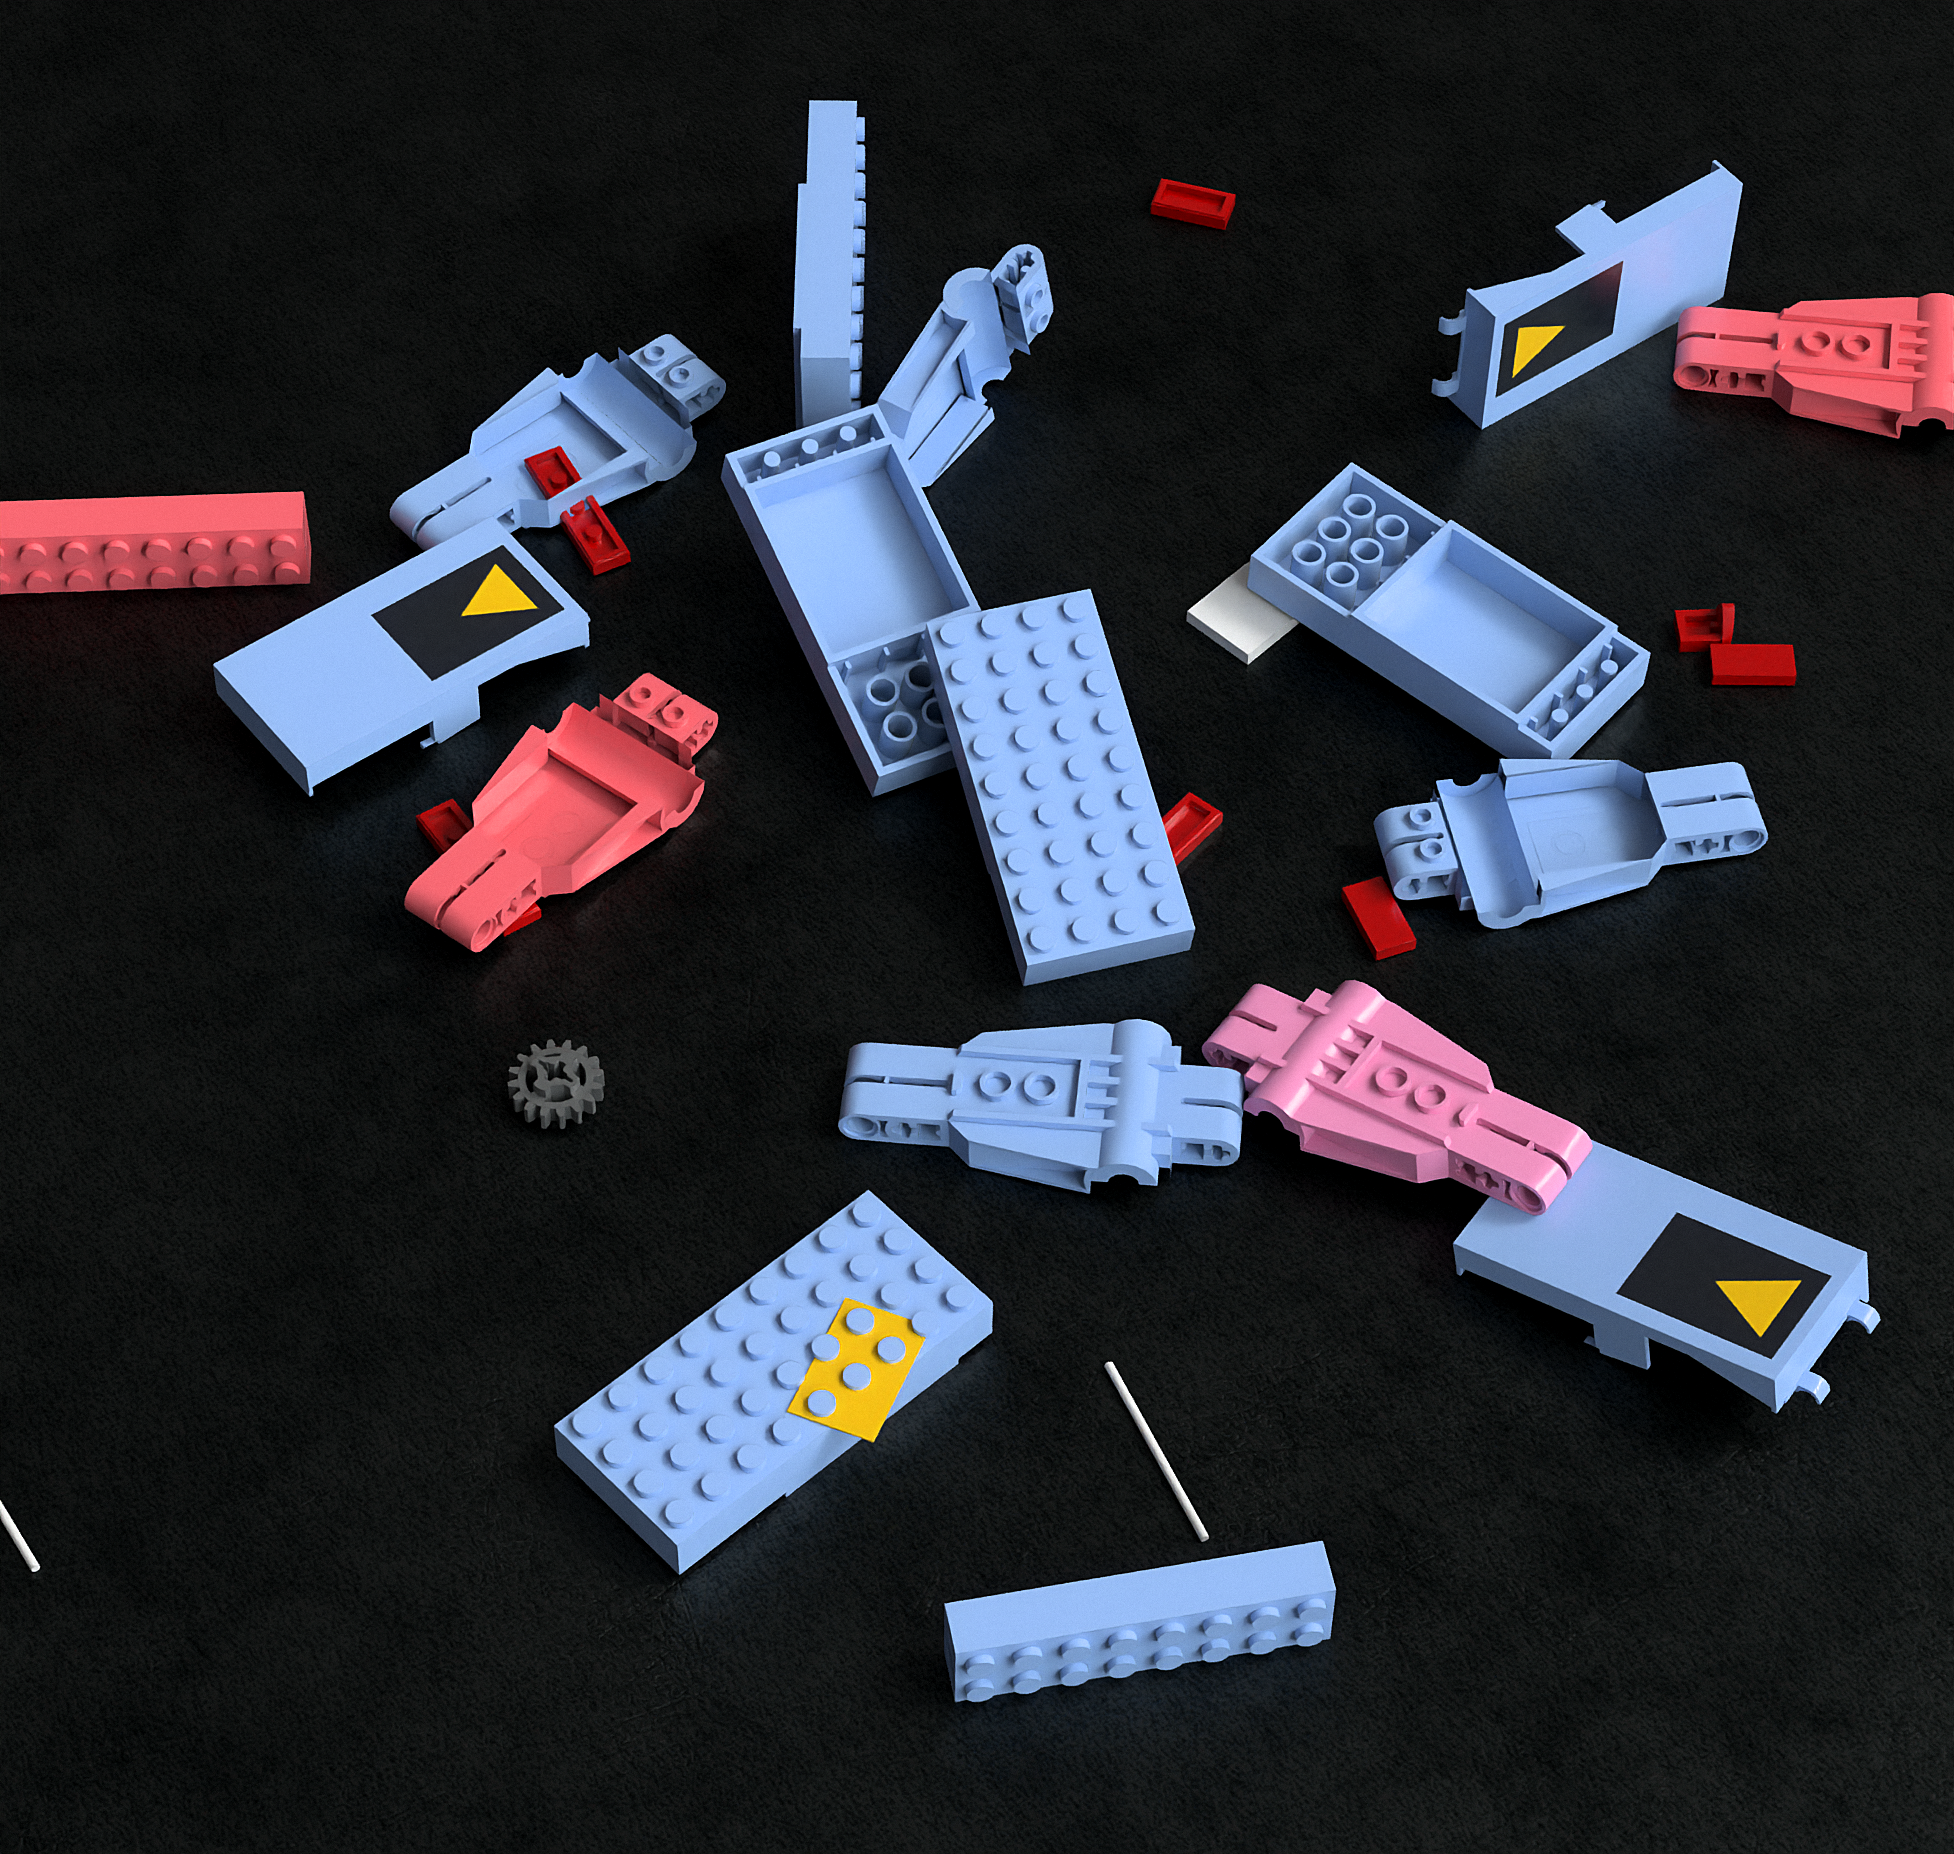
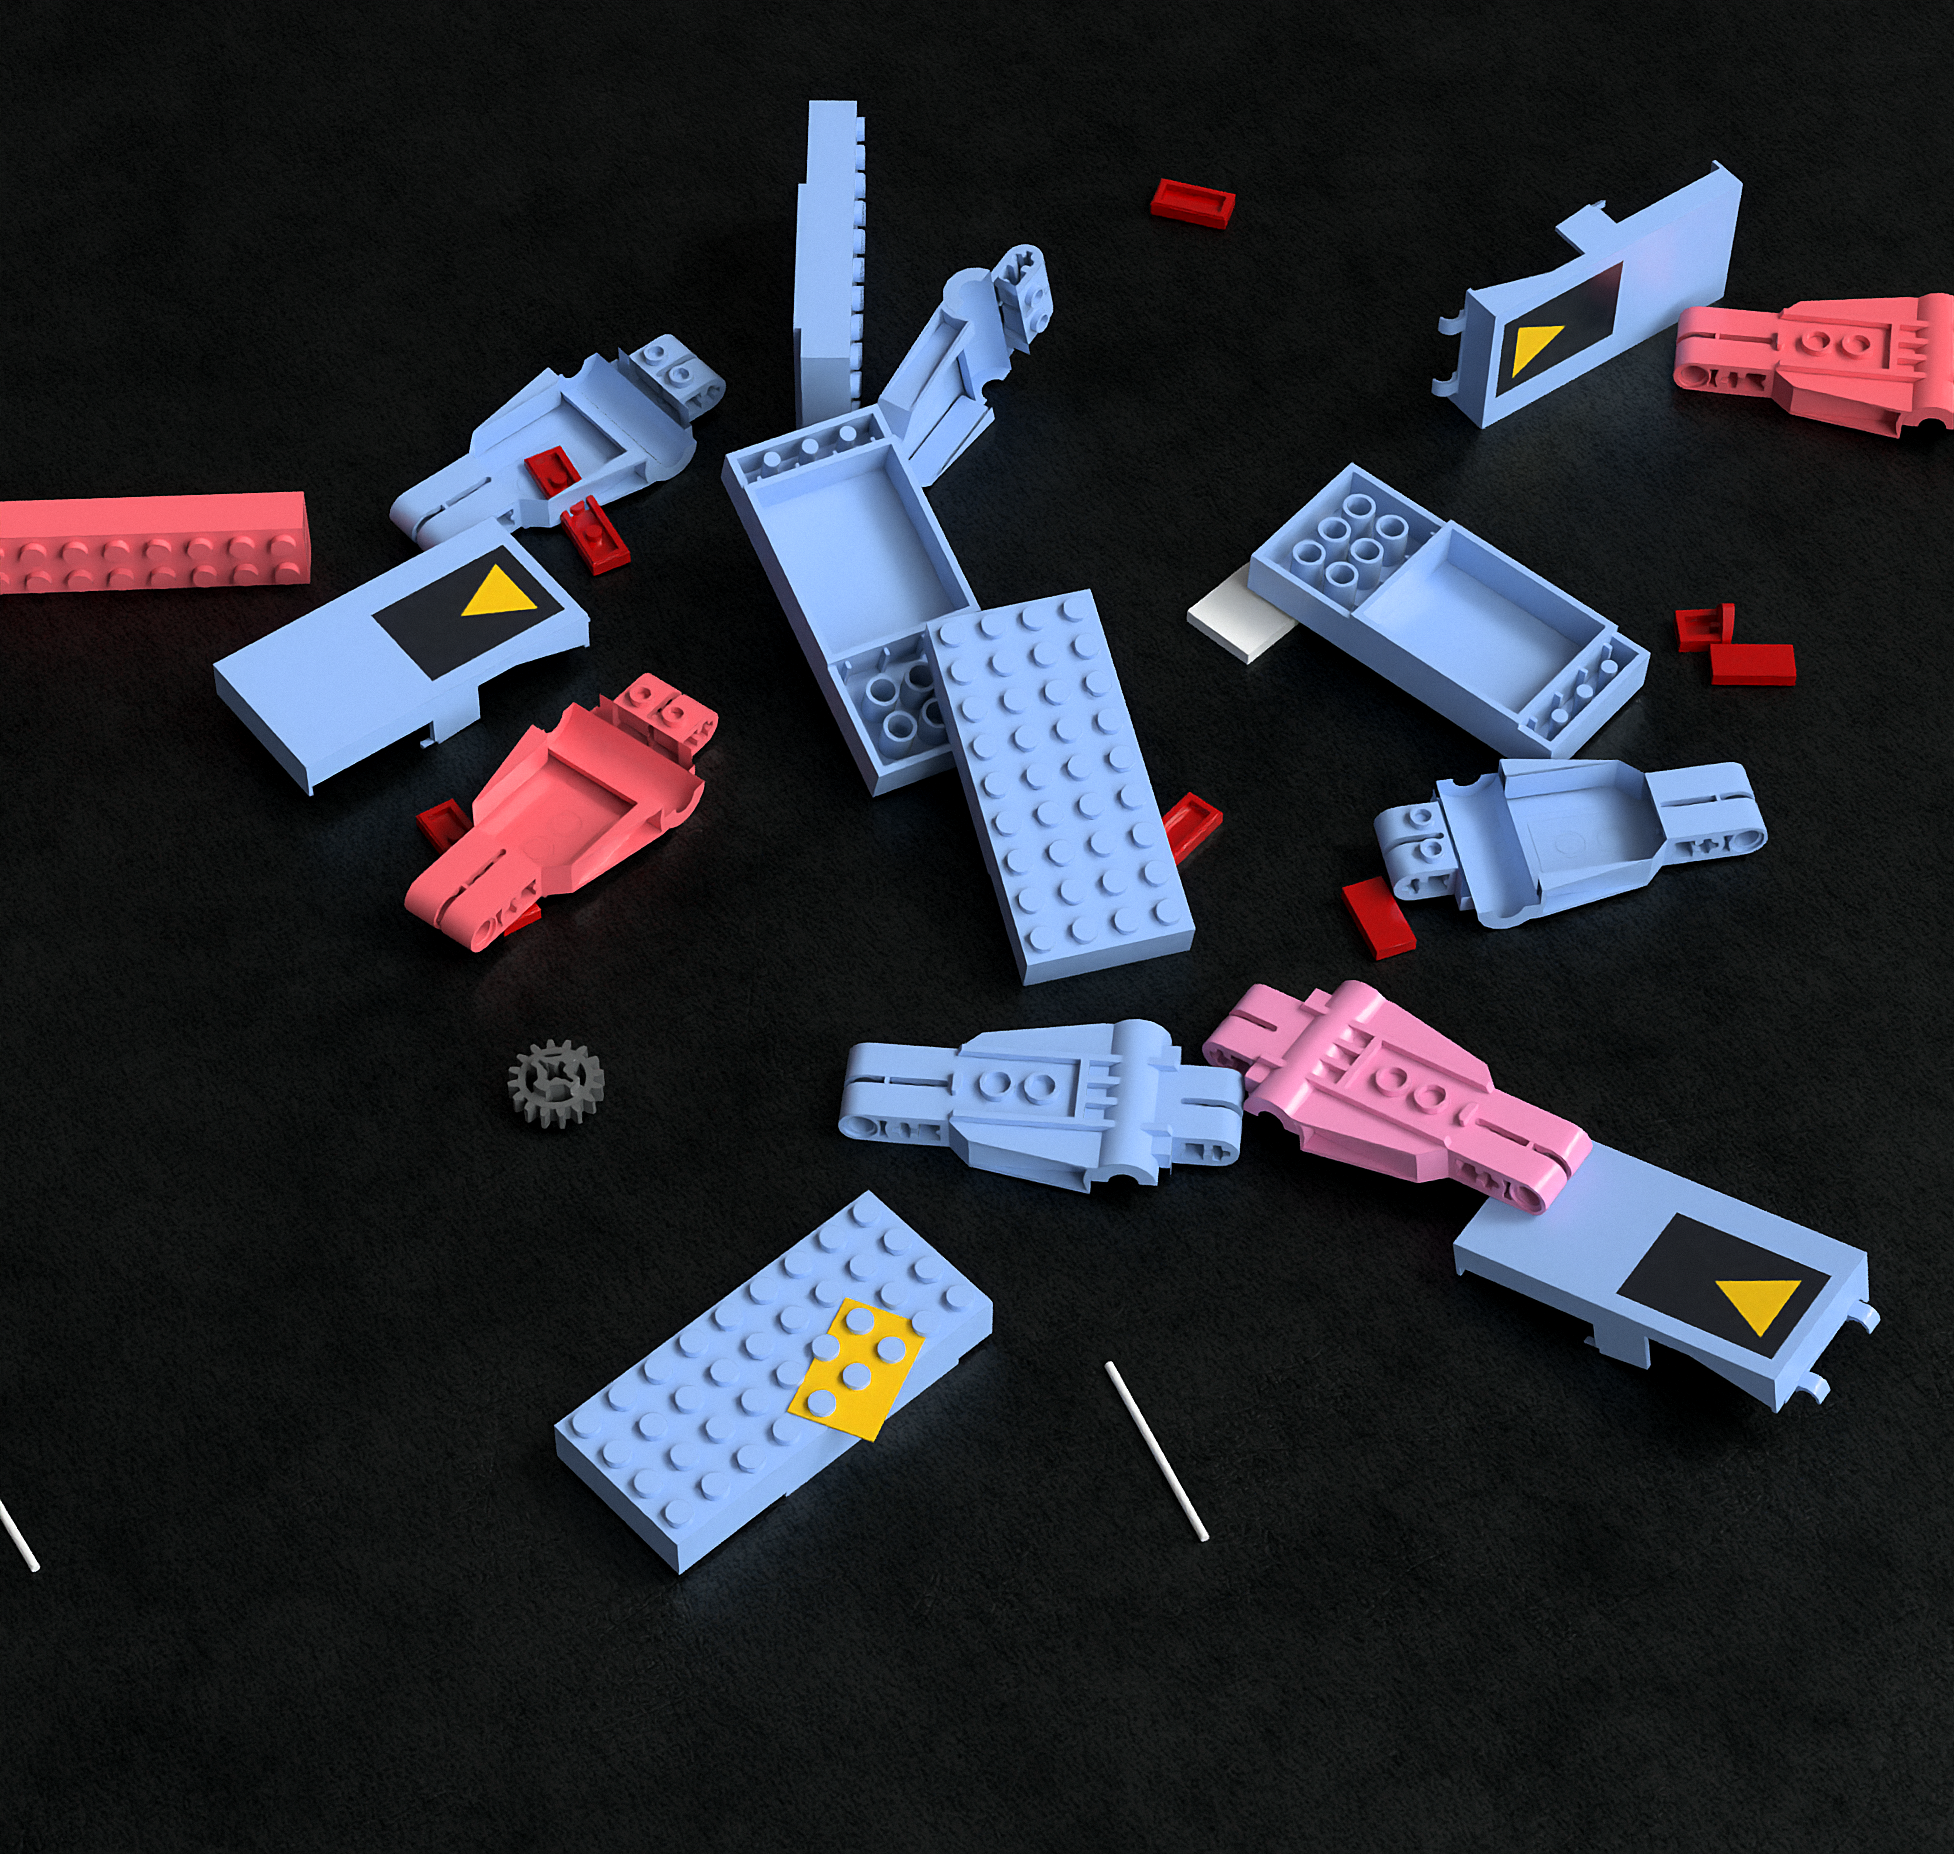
light blue brick [944,1541,1336,1702] -> none

